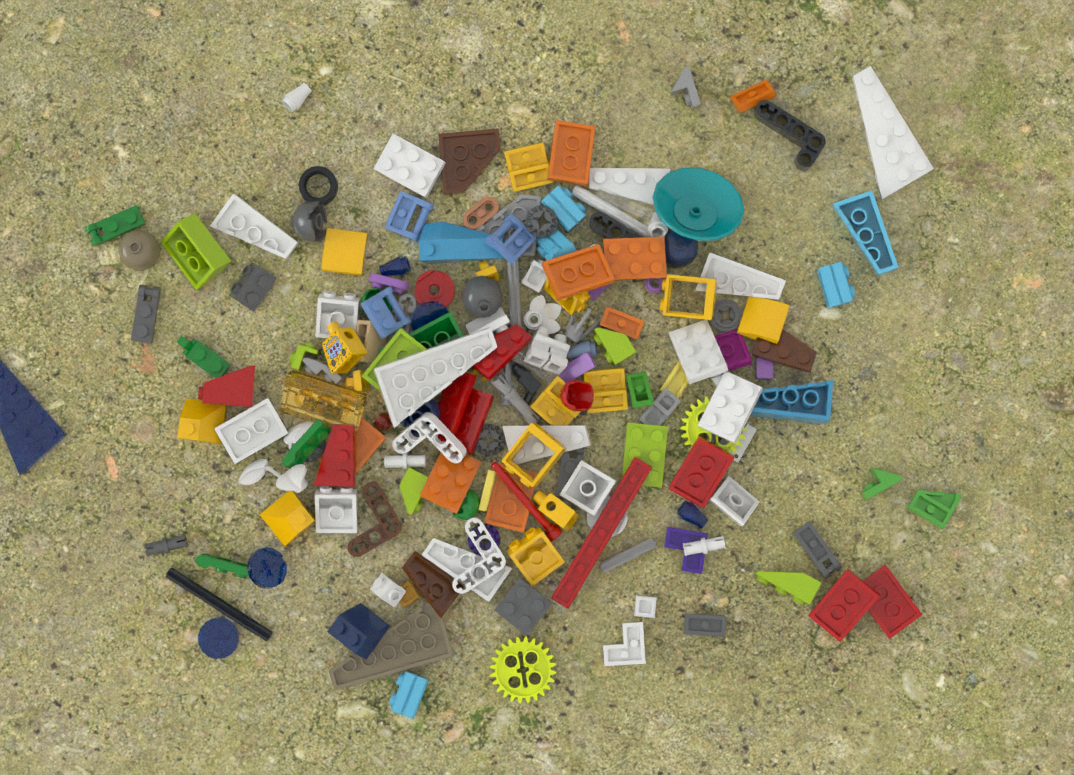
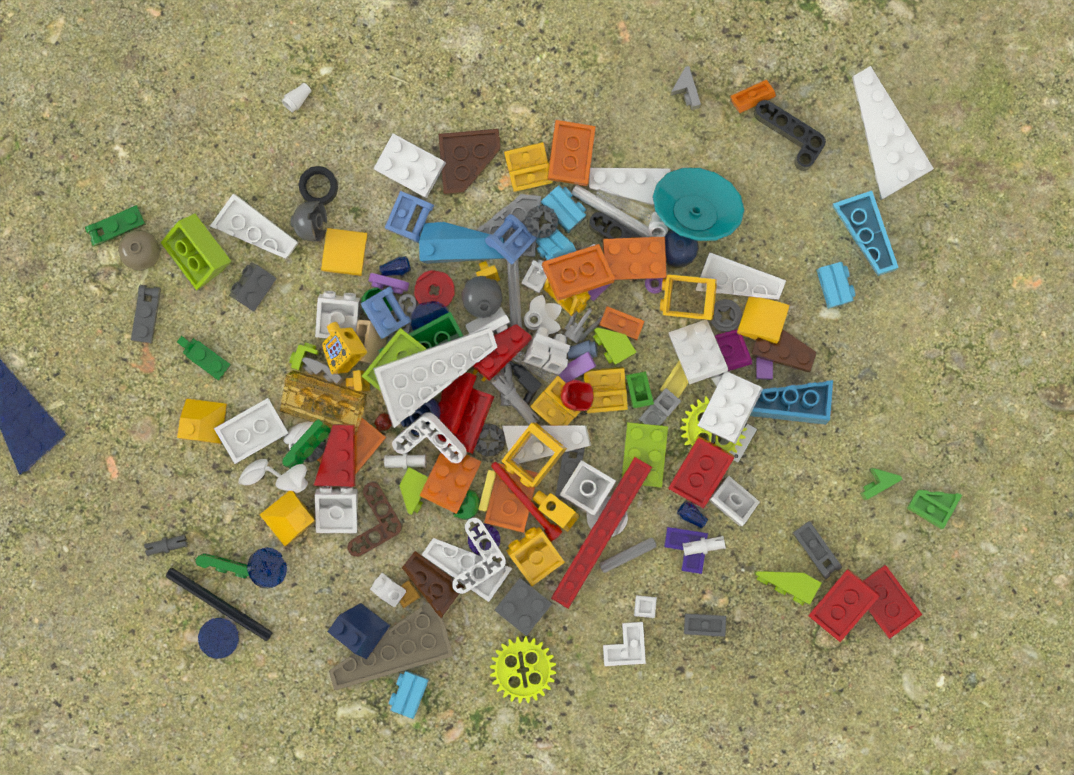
red slope [198,366,255,407] -> none
nougat plate [463,197,499,230] -> none

